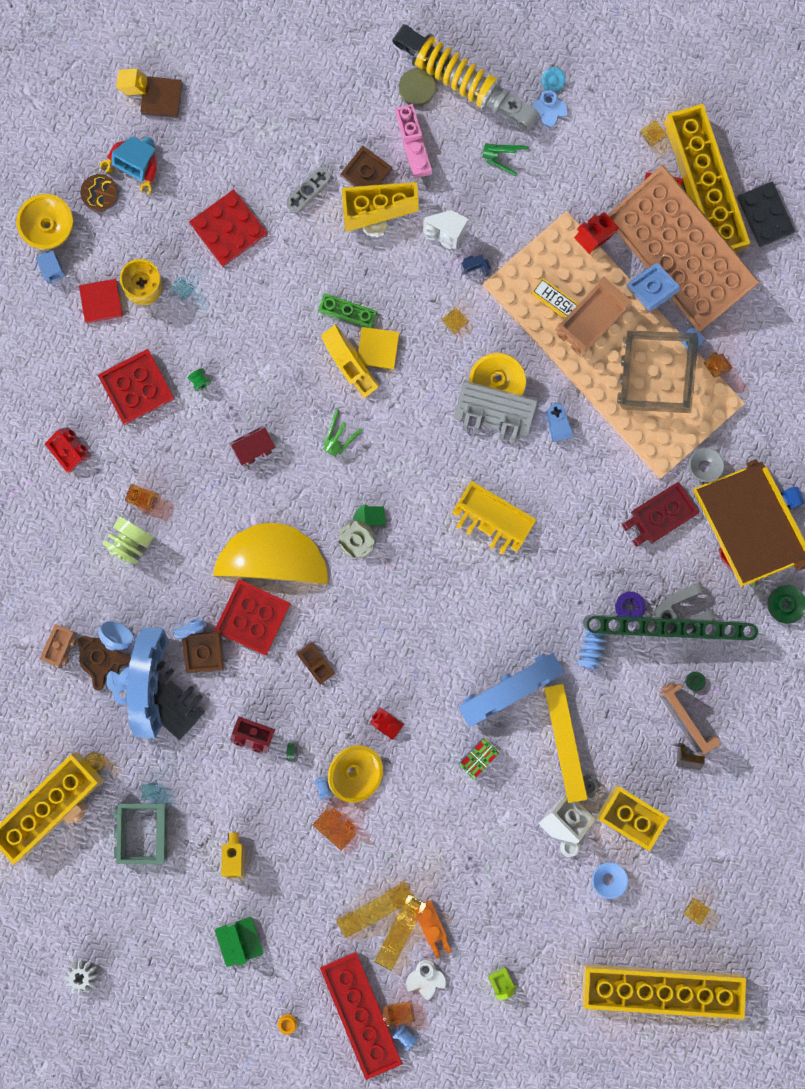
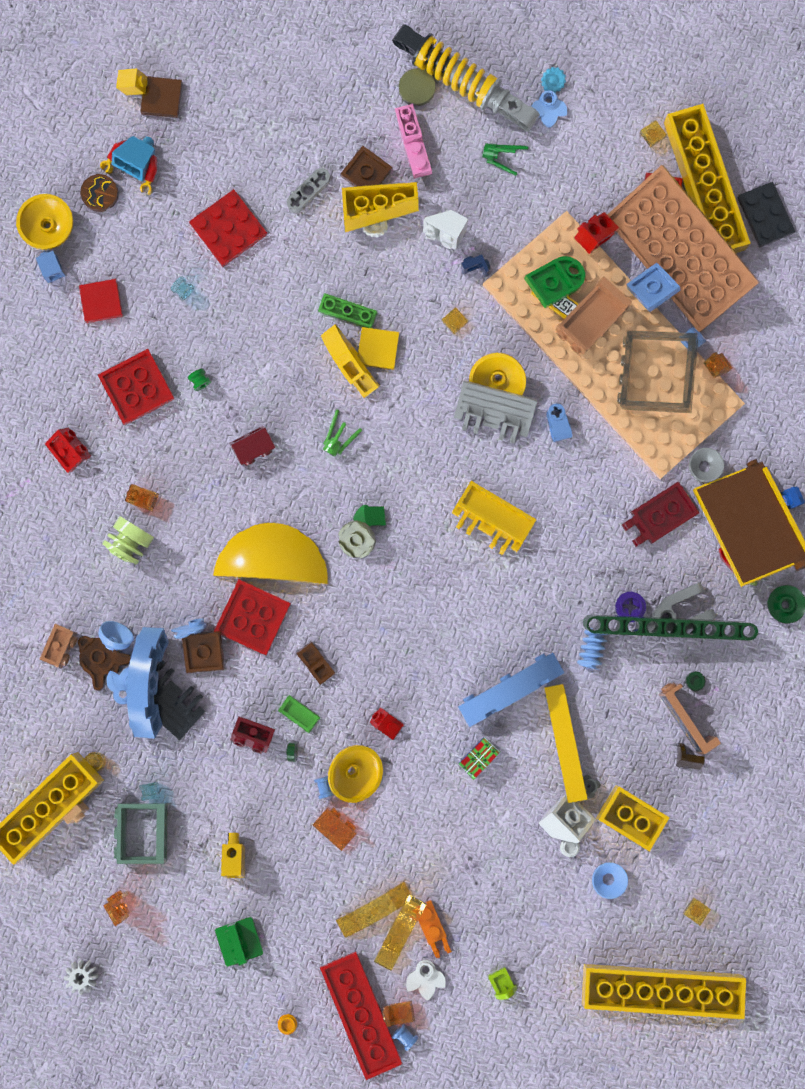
yellow wheel [120,259,163,305] -> none
none -> clear orange bracket [103,890,129,926]
none -> bright green tile [278,695,321,733]
none -> green tile [524,256,585,309]

